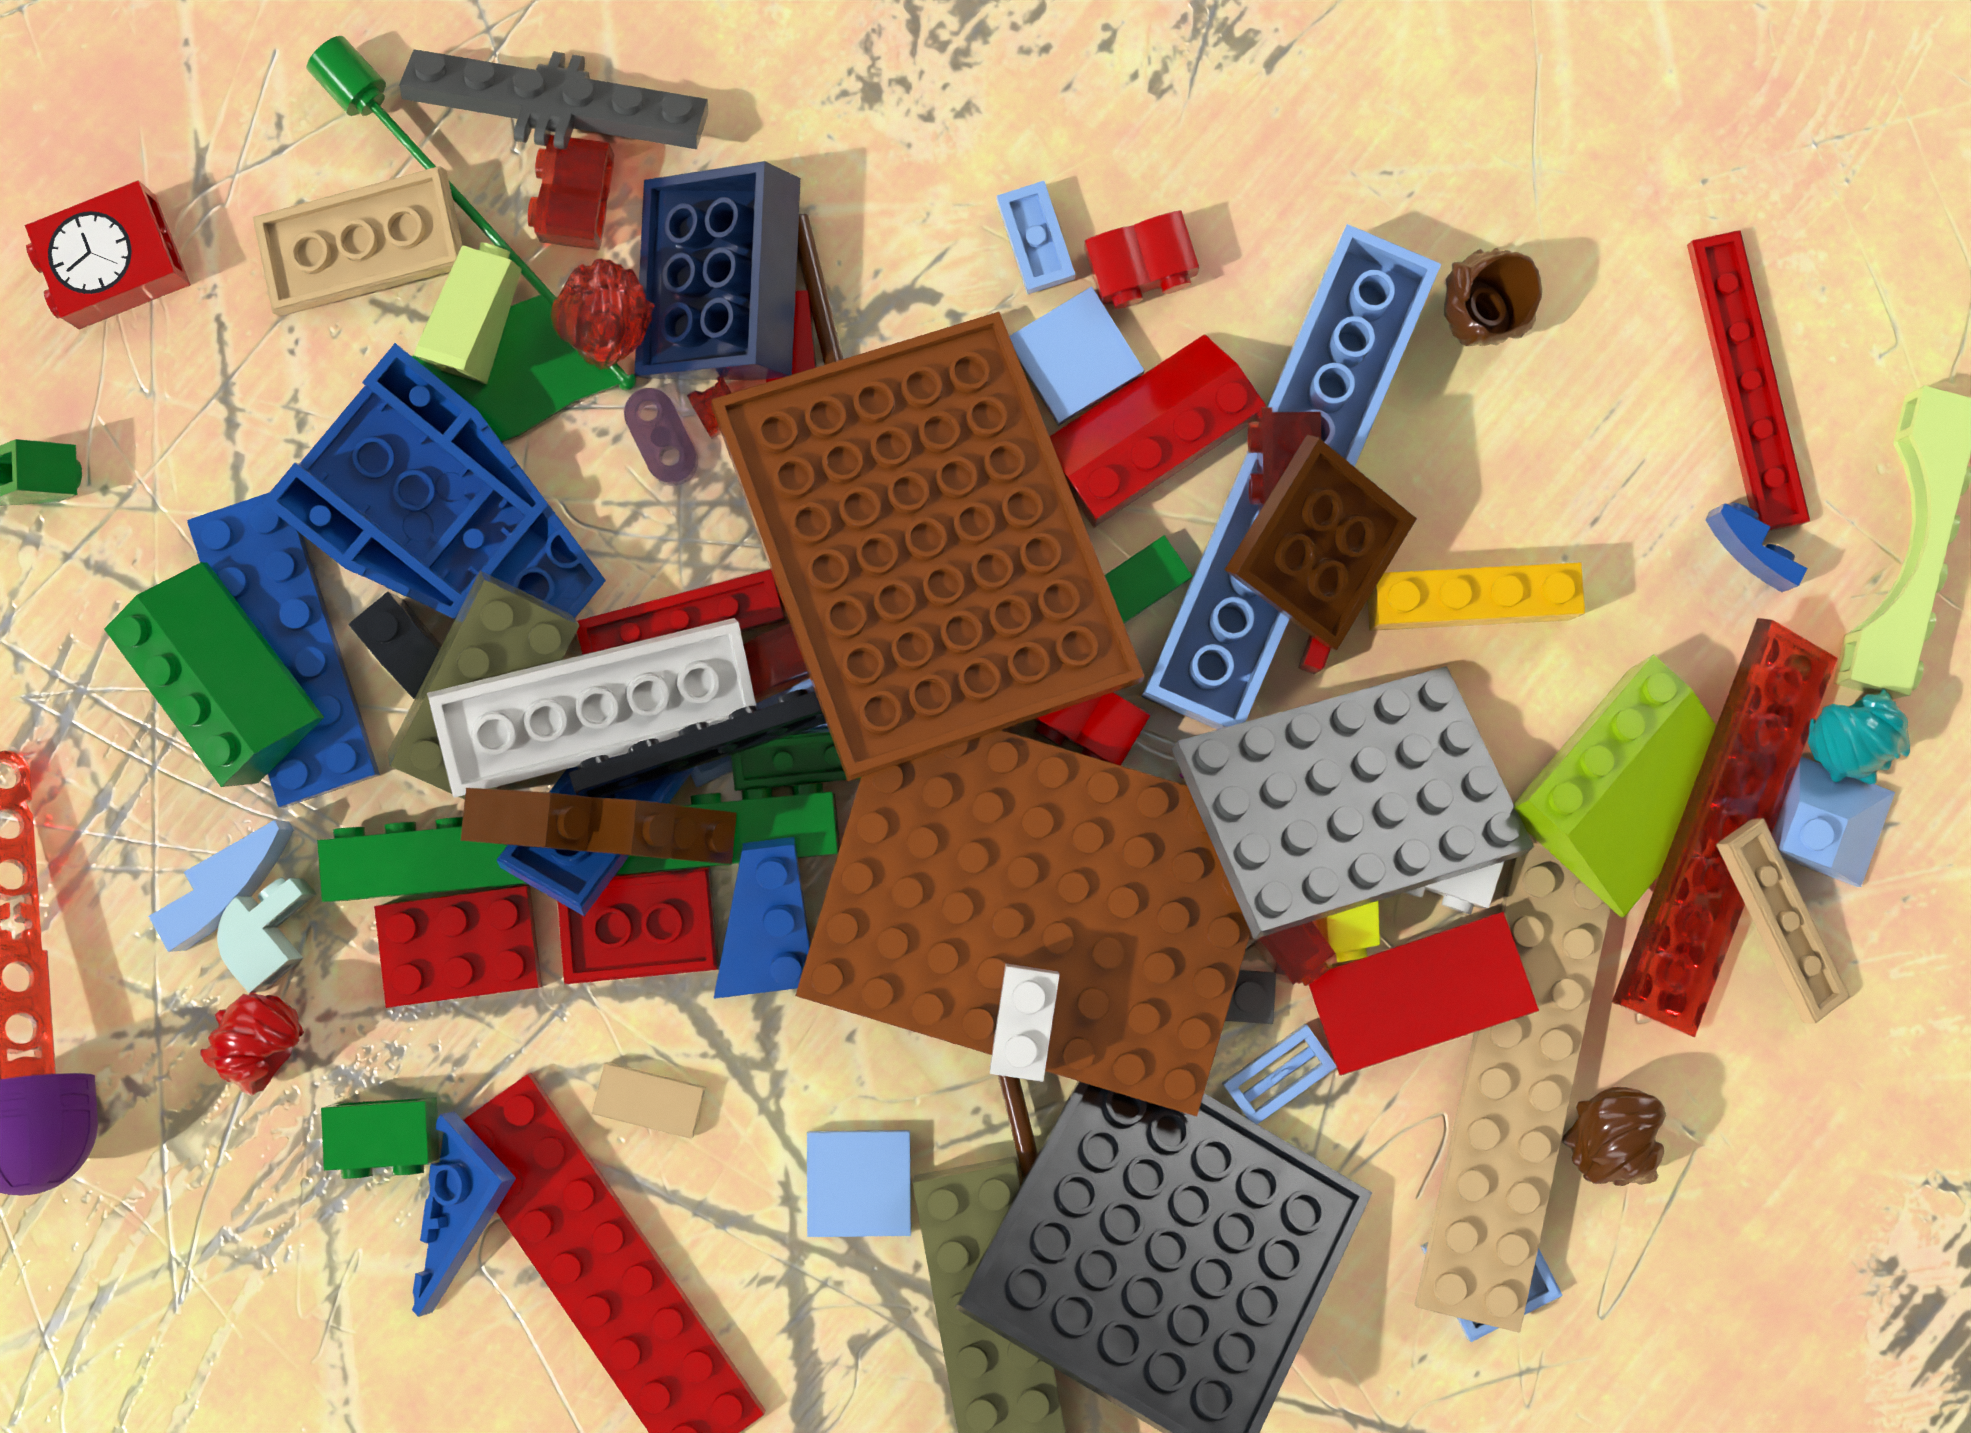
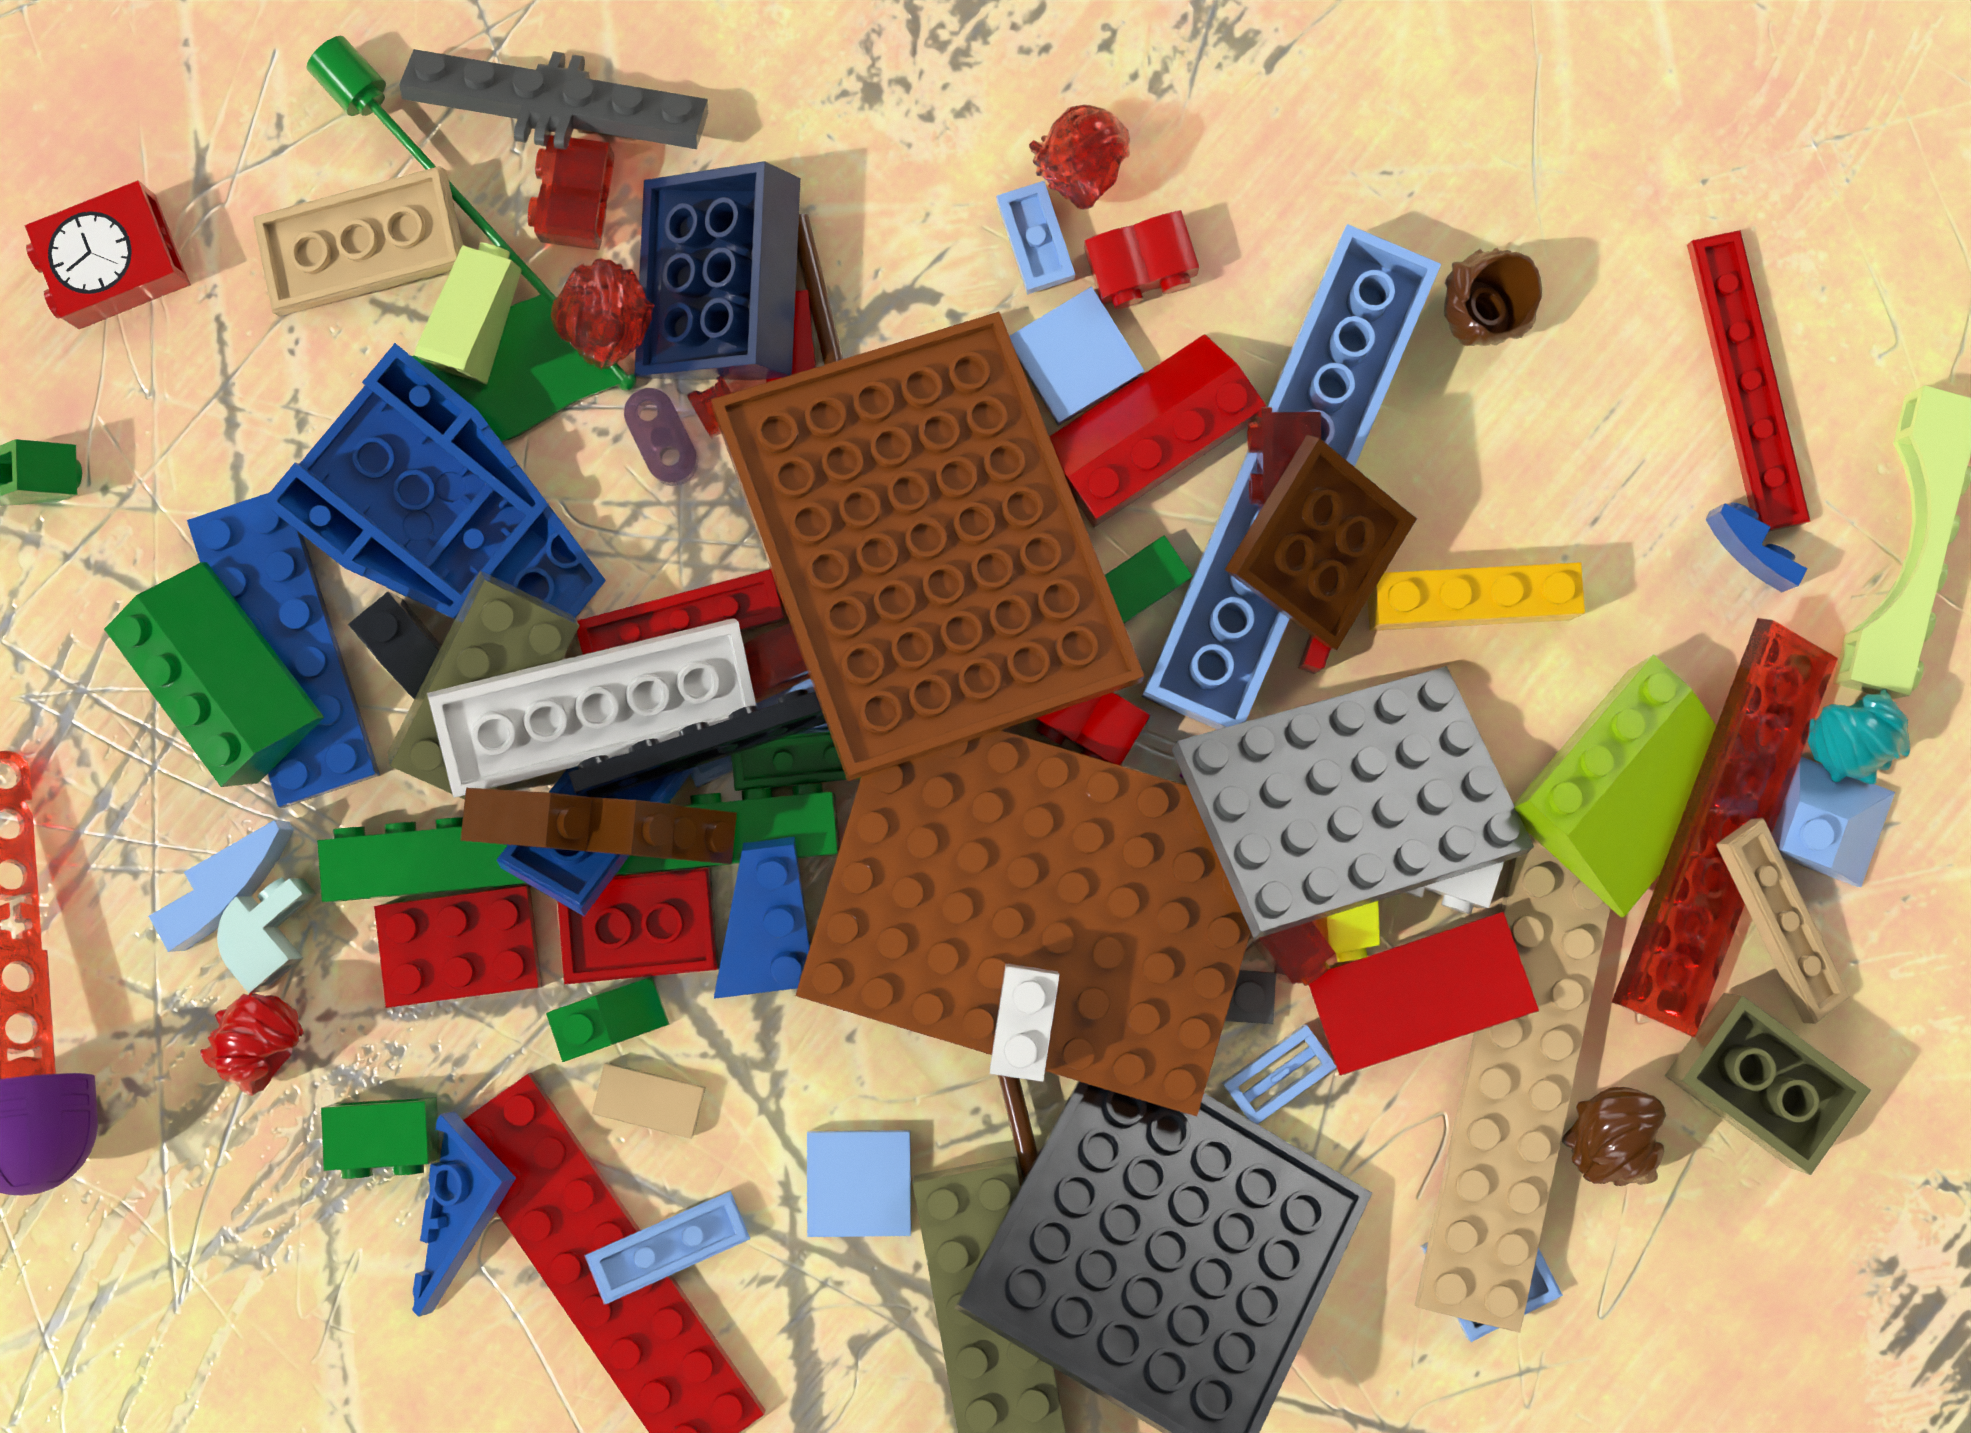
none -> green slope [546,976,669,1062]
none -> light blue tile [584,1191,750,1304]
none -> clear red hair [1029,104,1130,210]
none -> olive brick [1665,993,1871,1175]

